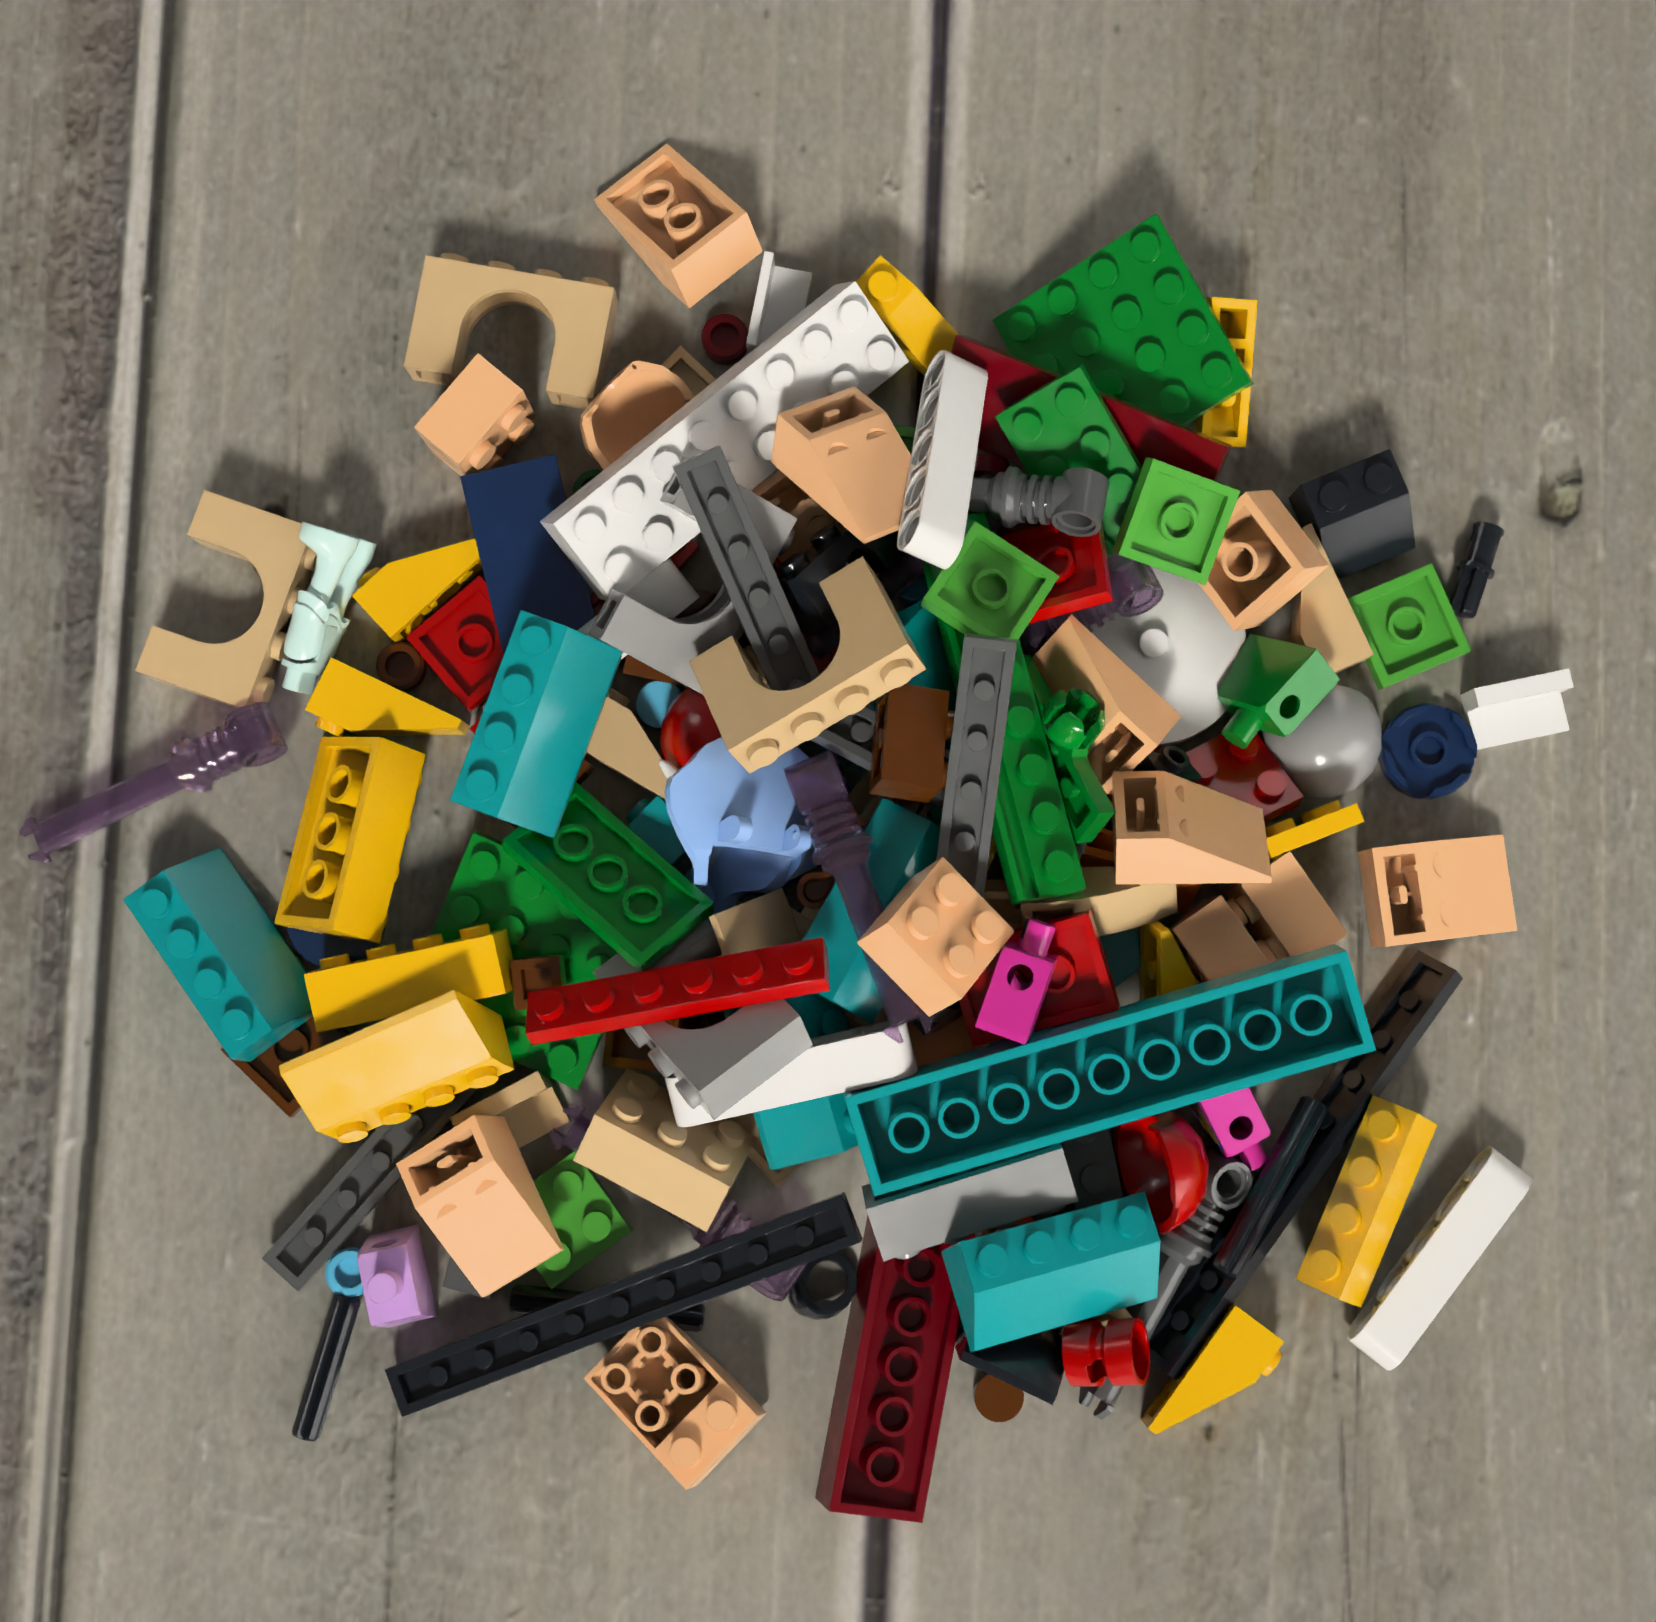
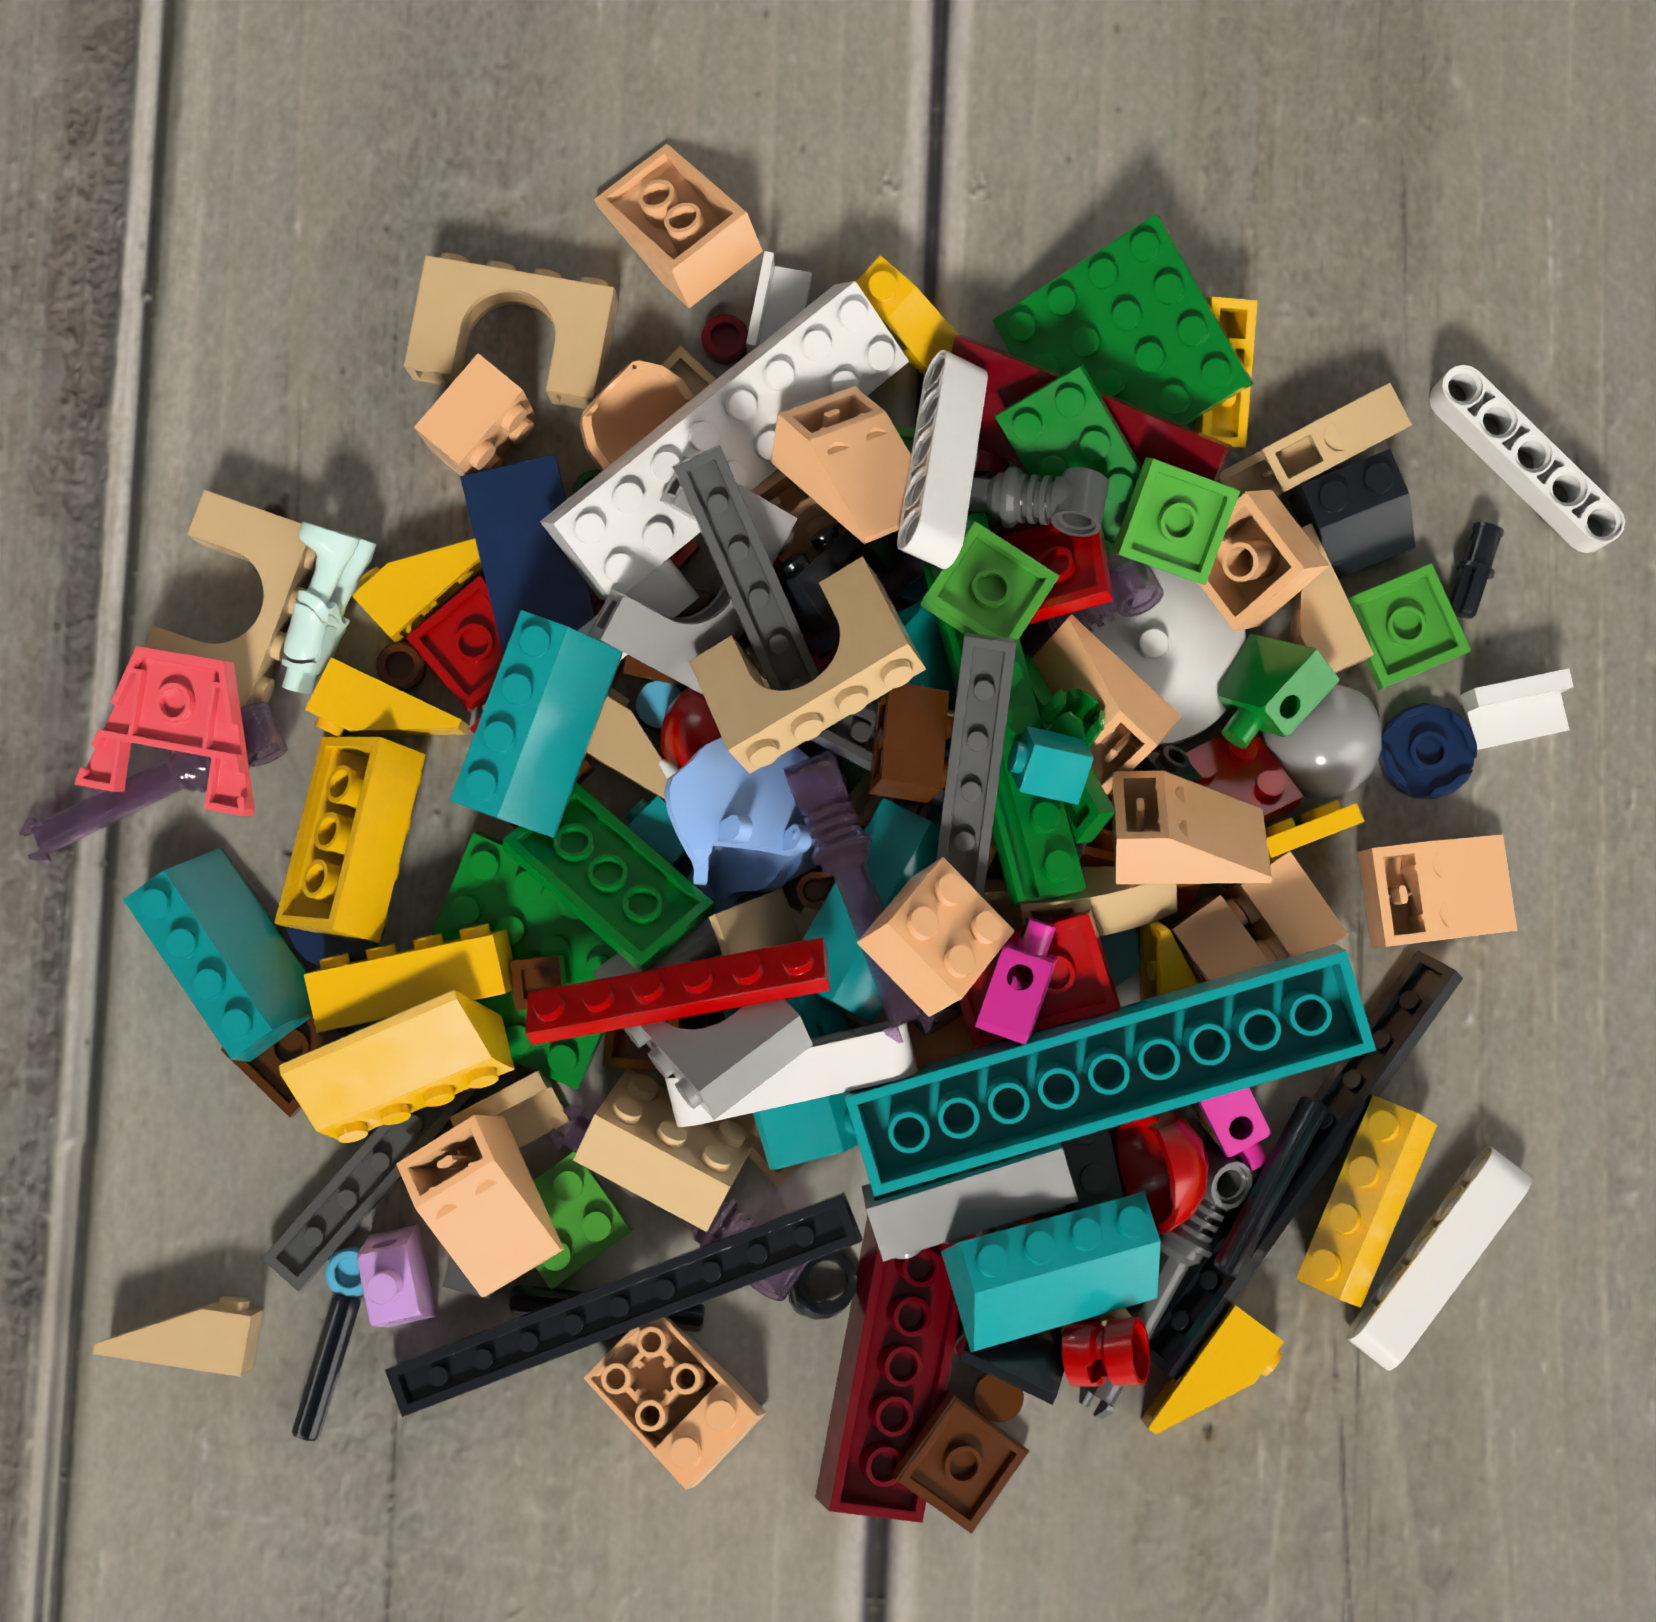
none -> coral wing [75,646,255,816]
none -> tan slope [93,1296,264,1377]
none -> reddish brown tile [891,1391,1029,1534]
none -> teal brick [1007,726,1094,805]
none -> tan slope [1218,383,1412,498]
none -> white beam [1429,365,1625,553]

